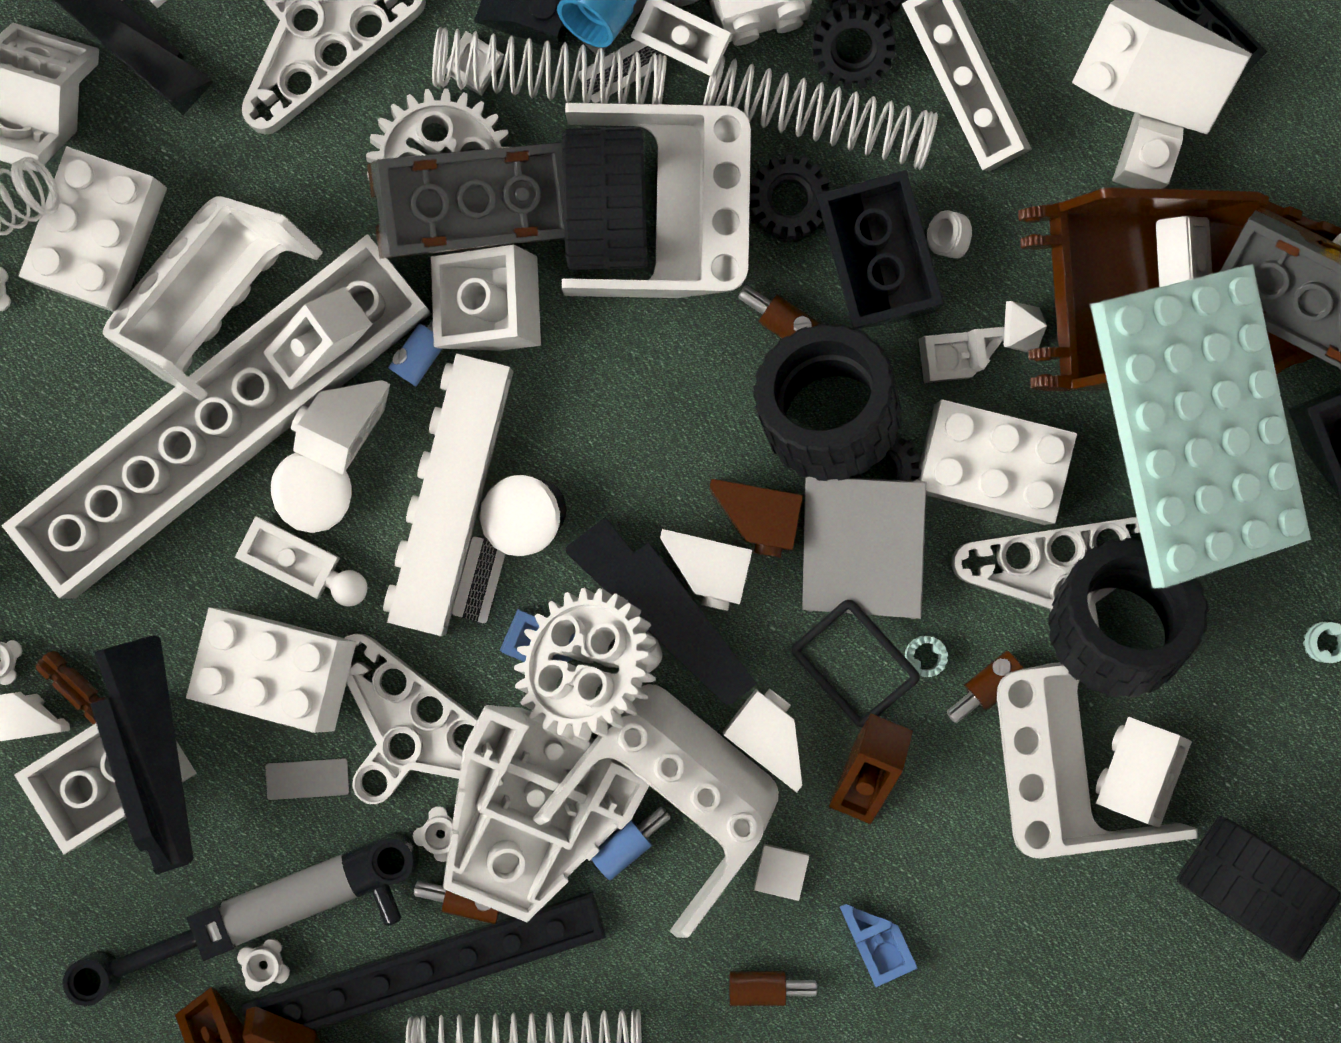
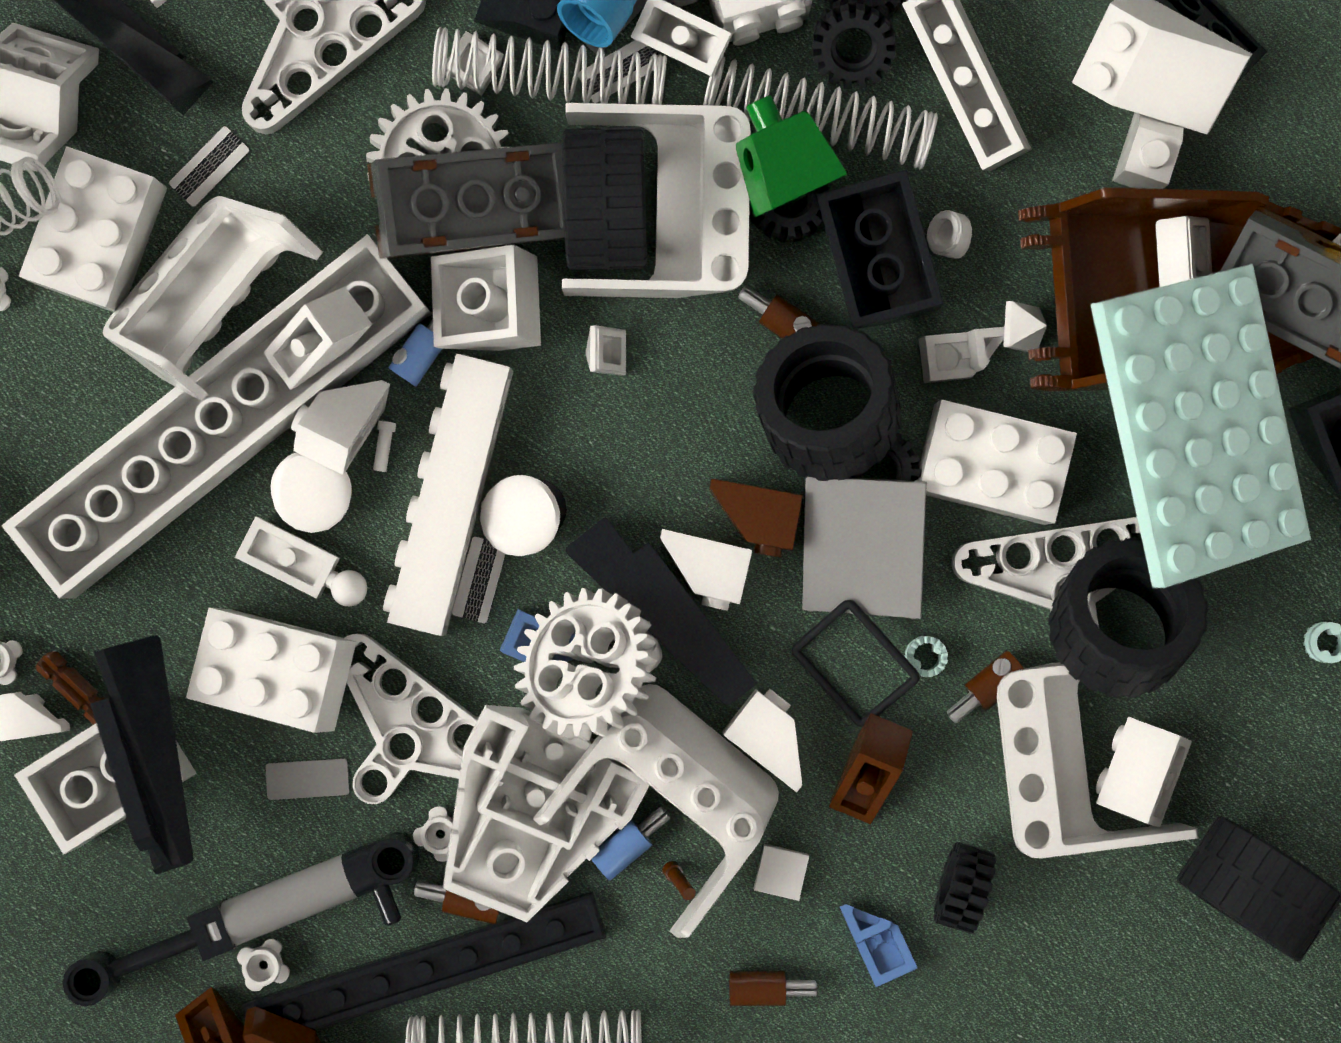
none -> sticker [169,126,249,207]
none -> white piece [373,420,396,472]
none -> white slope [585,325,626,376]
none -> reddish brown piece [662,861,696,900]
none -> green torso [736,95,847,217]
none -> black tyre [934,842,996,934]

